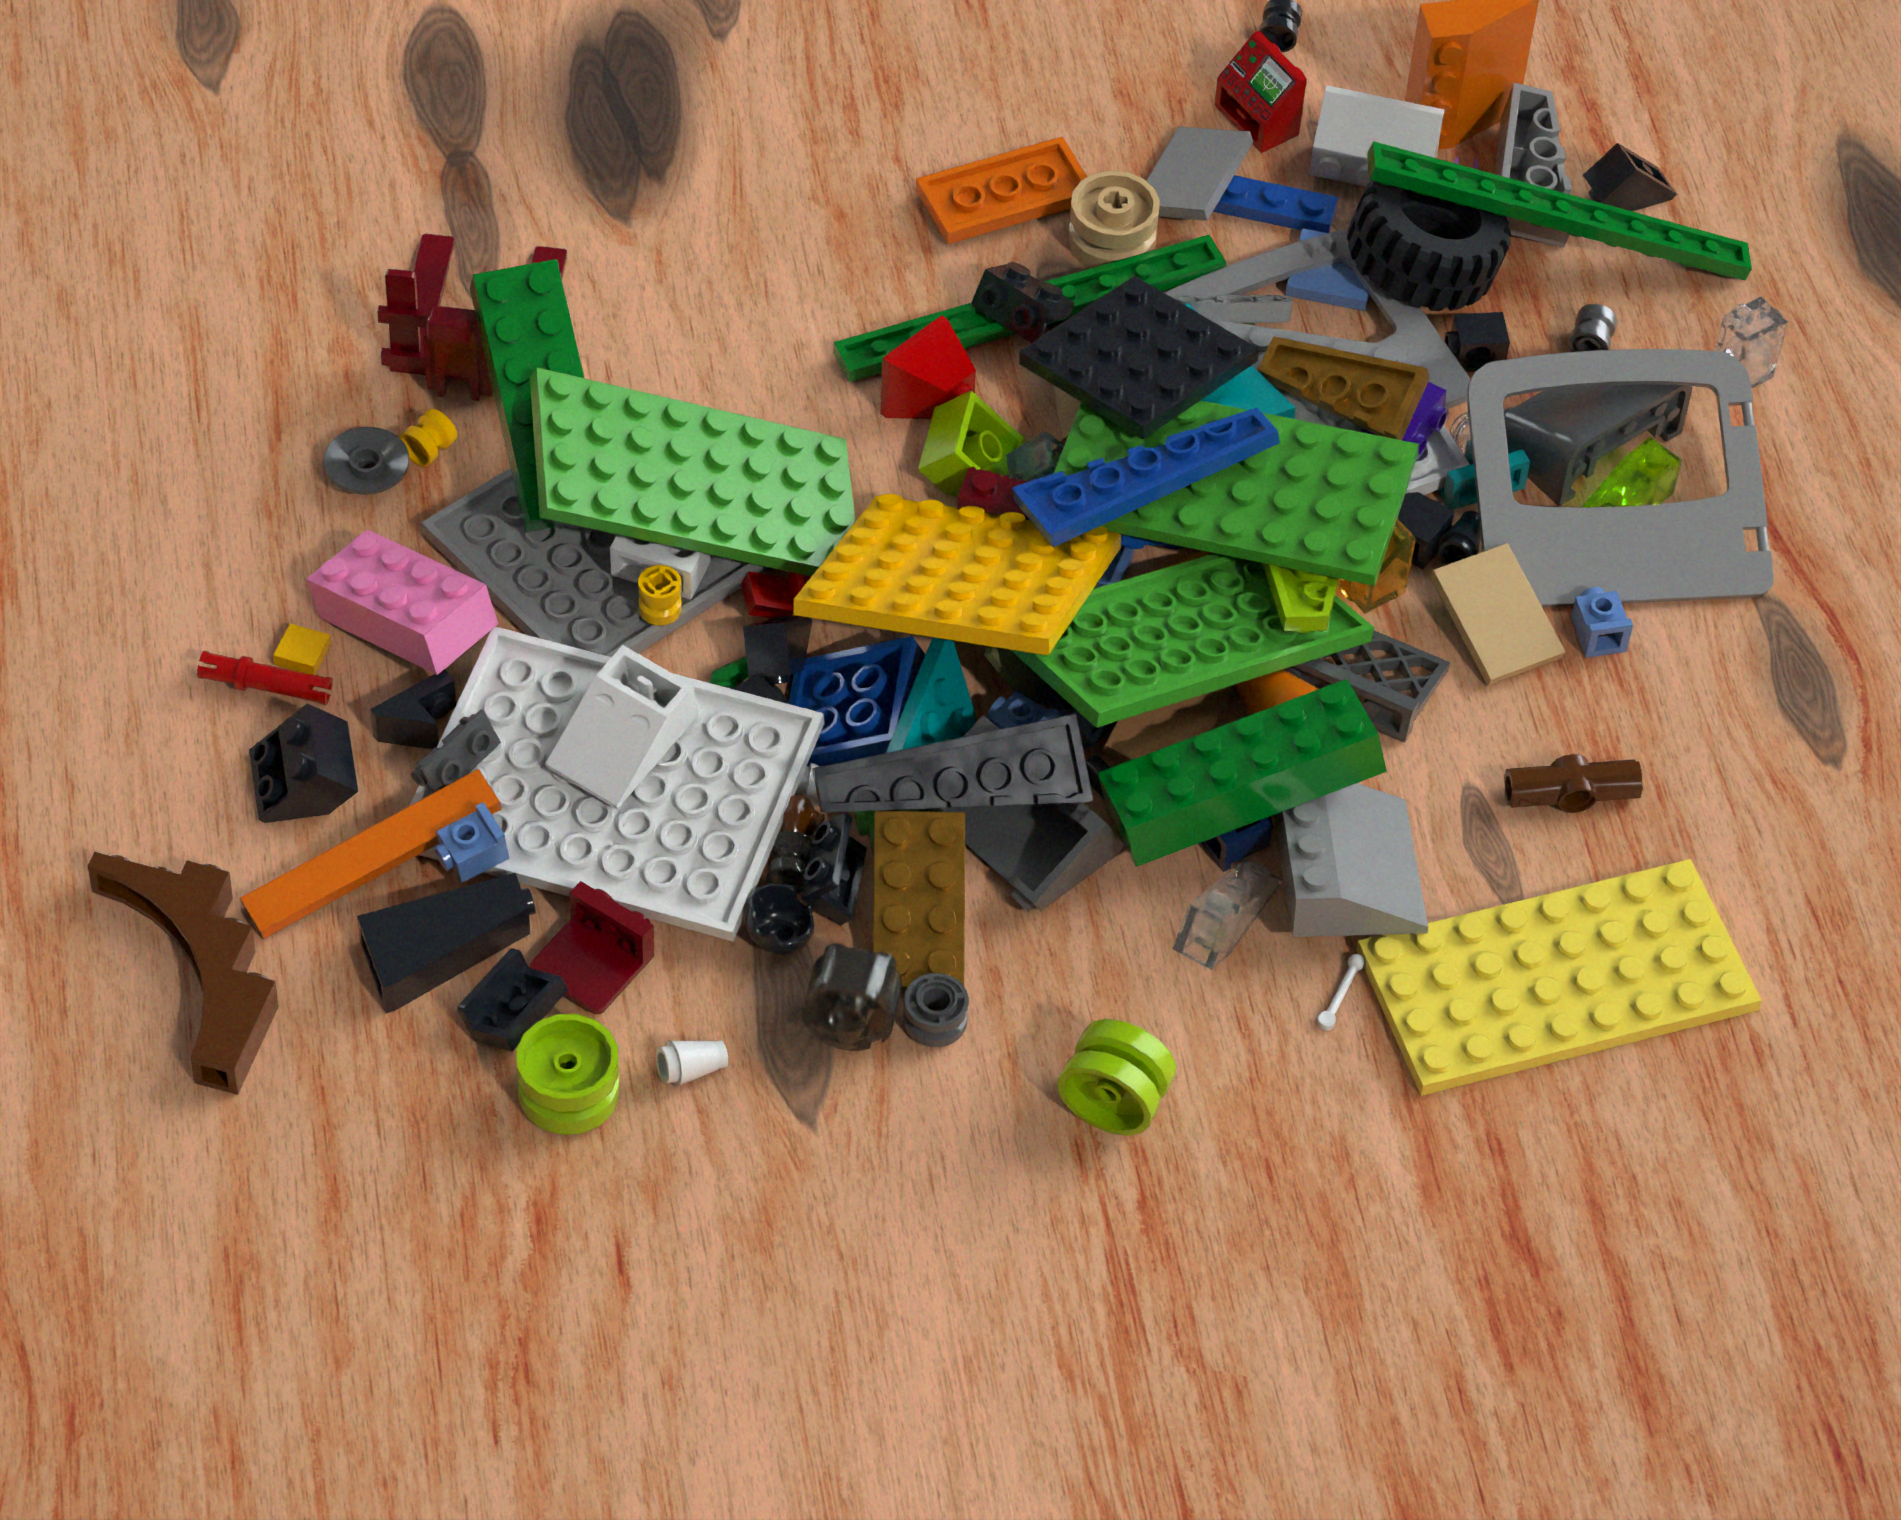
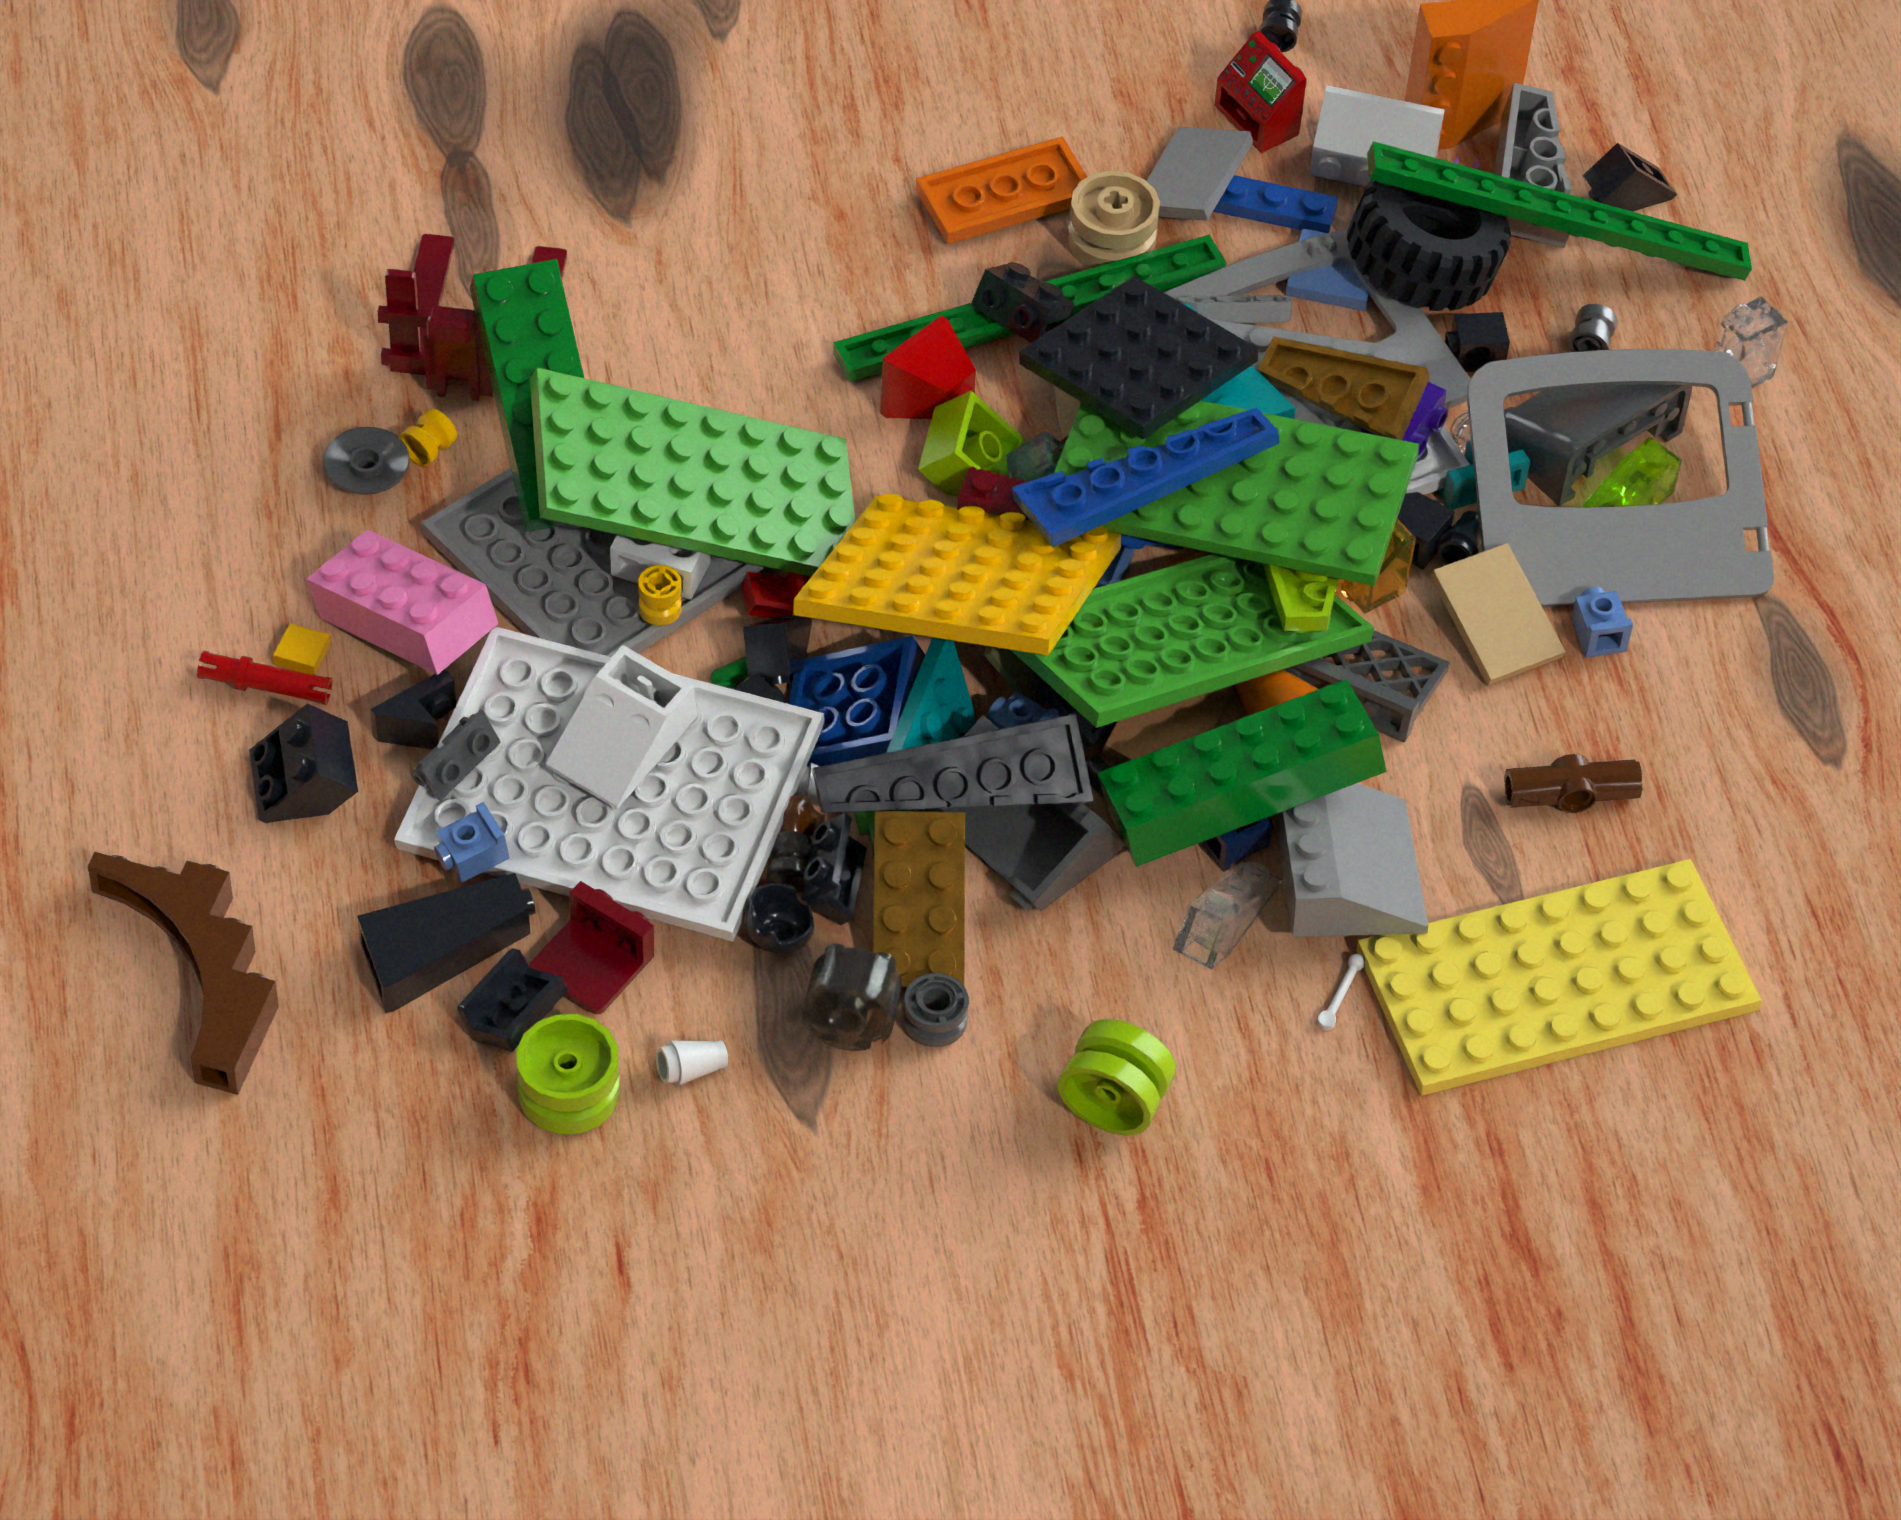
orange tile [240,769,502,939] -> none

